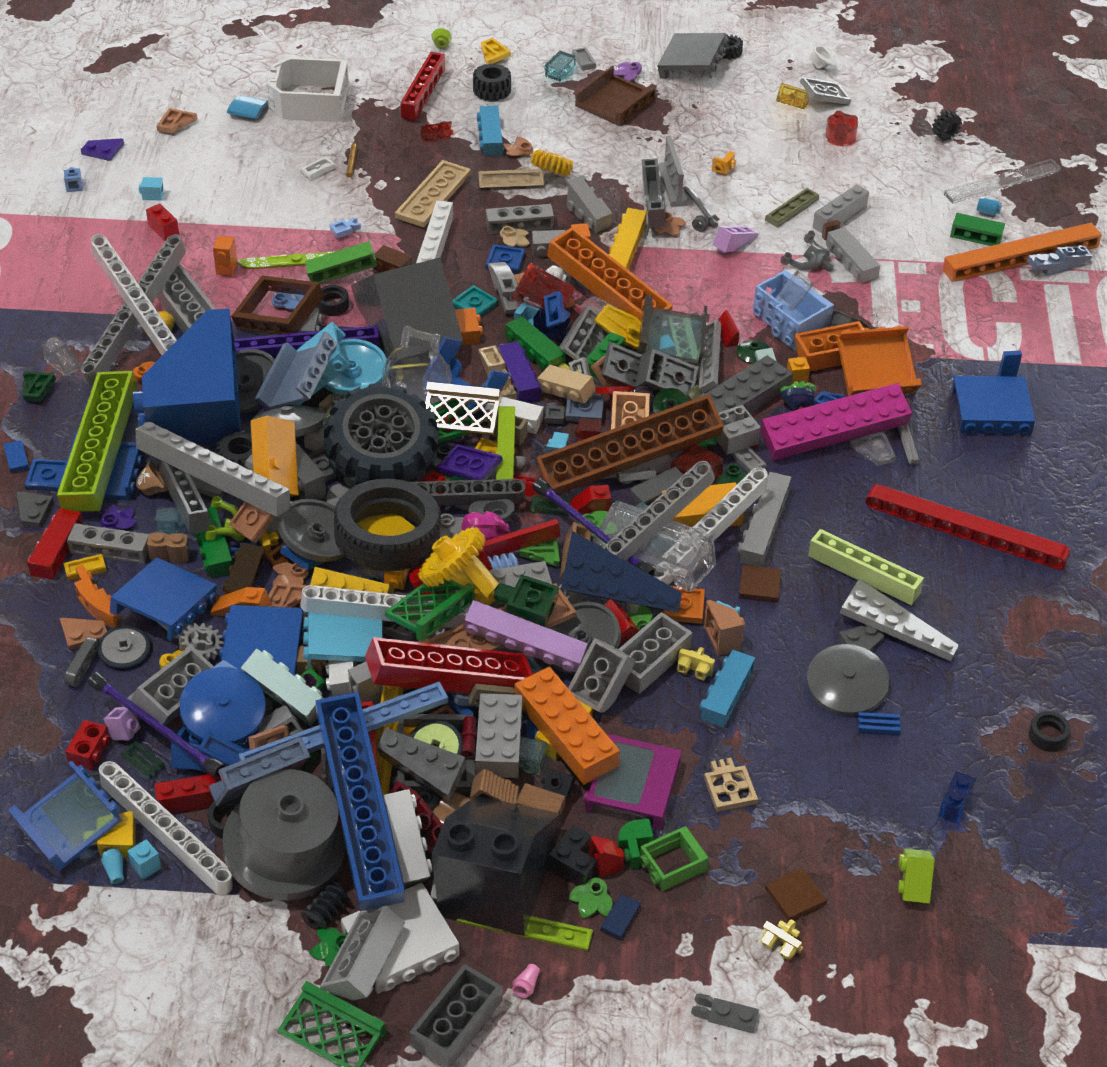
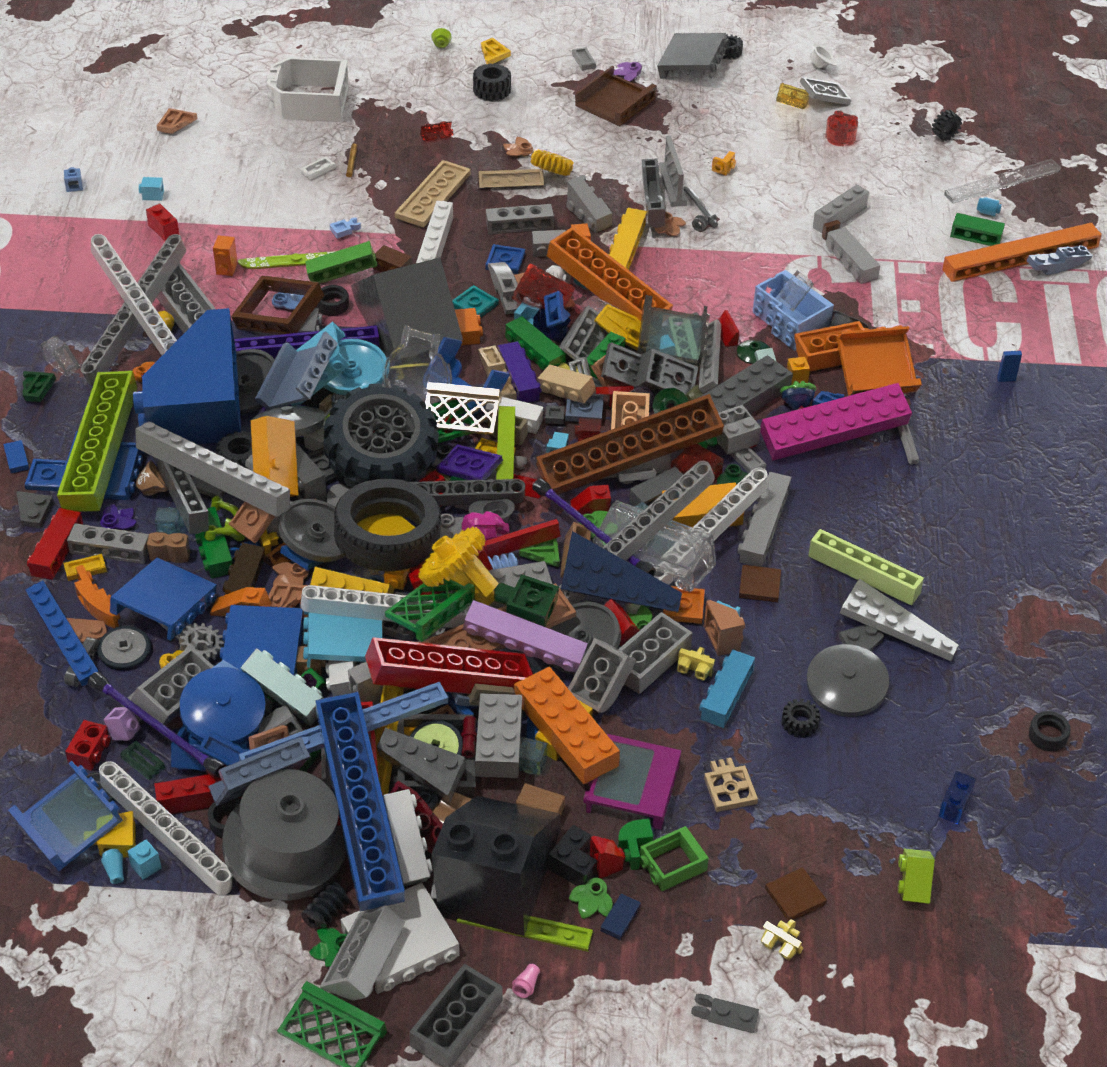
dark purple wing [81,138,124,161] -> none
dark azure slope [227,95,268,119] -> none
red brick [400,52,445,121] -> none
medium nougat brick [470,769,519,804] -> none
dark azure brick [477,105,503,156] -> none
tan plate [500,226,530,247] -> none
clear green tile [530,495,570,516] -> none
black brick [541,769,576,798] -> none
clear light blue brick [544,50,576,82] -> none
lavender slope [712,226,759,253] -> none
olive tile [765,188,819,228] -> none
dark grey piece [780,230,834,271] -> none
clear wing [850,431,896,466] -> none
blue tile [858,712,901,735] -> none
red beam [865,484,1070,569] -> none
blue panel [951,376,1035,434] -> none
none -> blue plate [25,581,99,686]
none -> black tyre [781,698,820,738]

